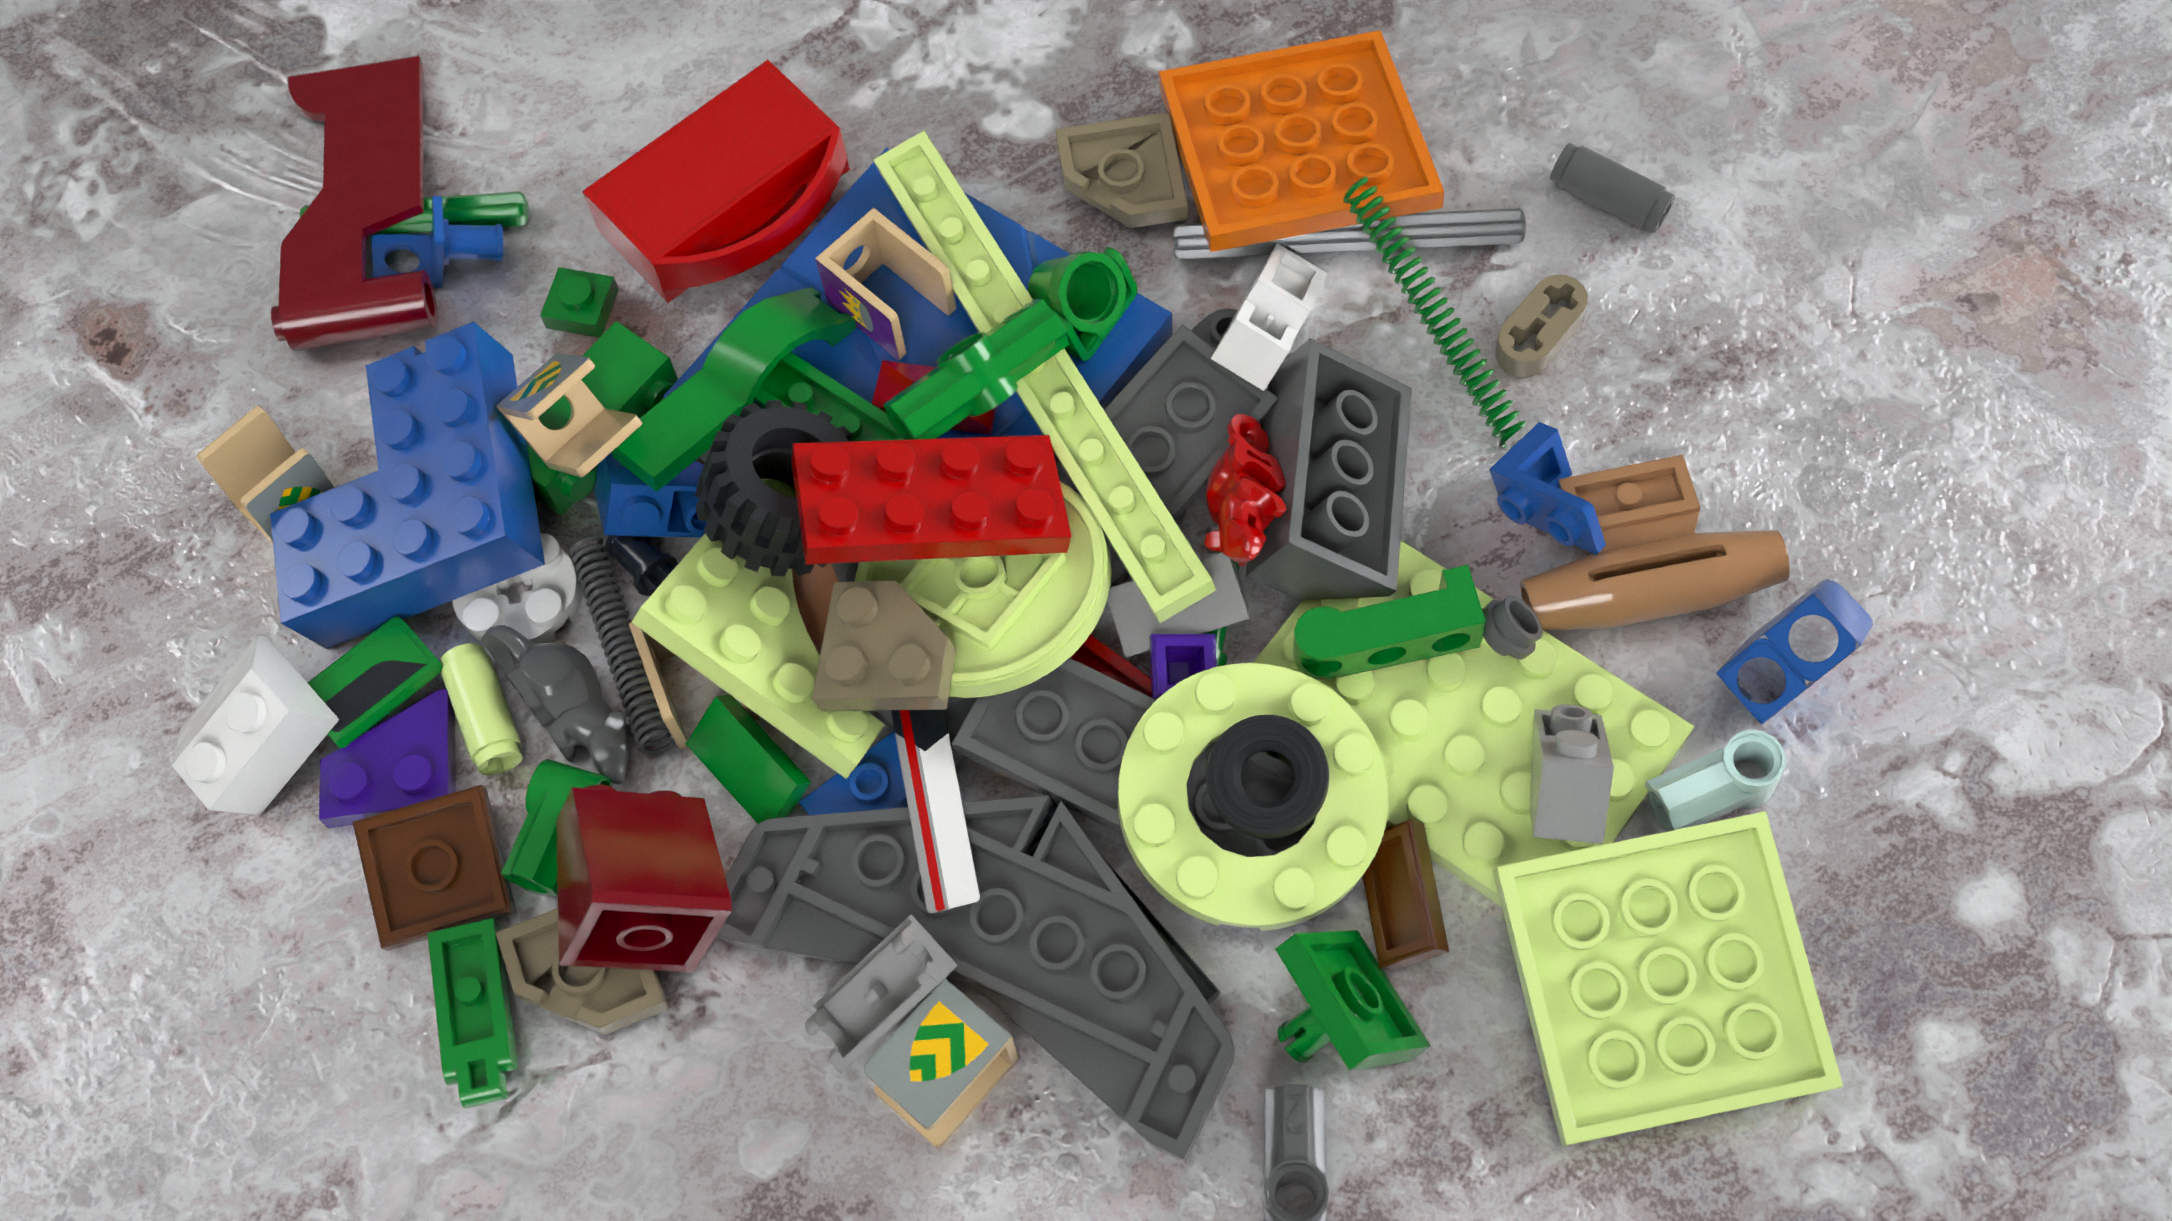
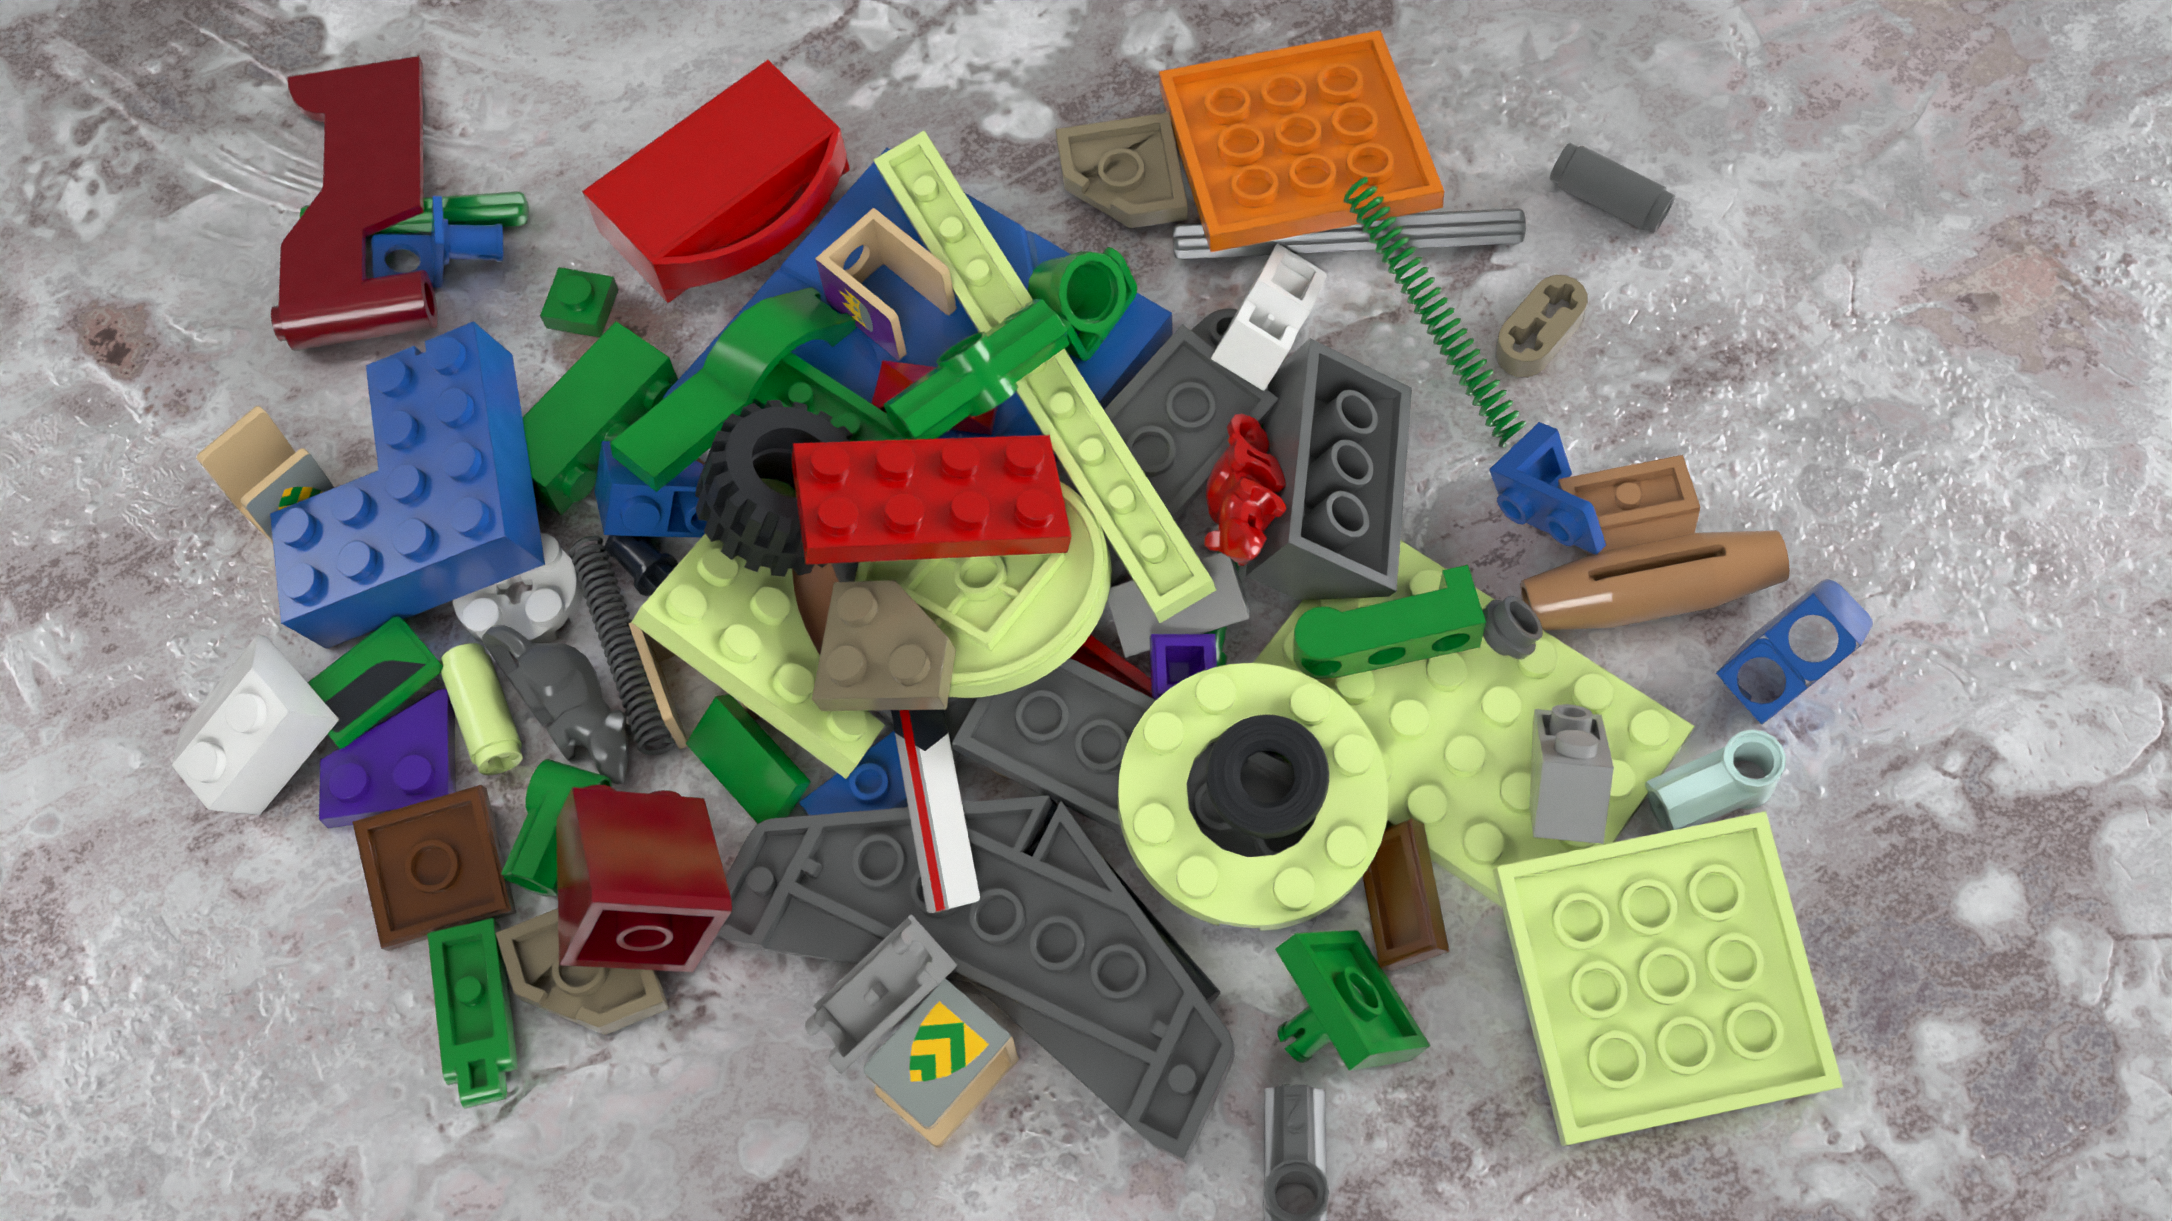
tan piece [496,353,642,477] -> none

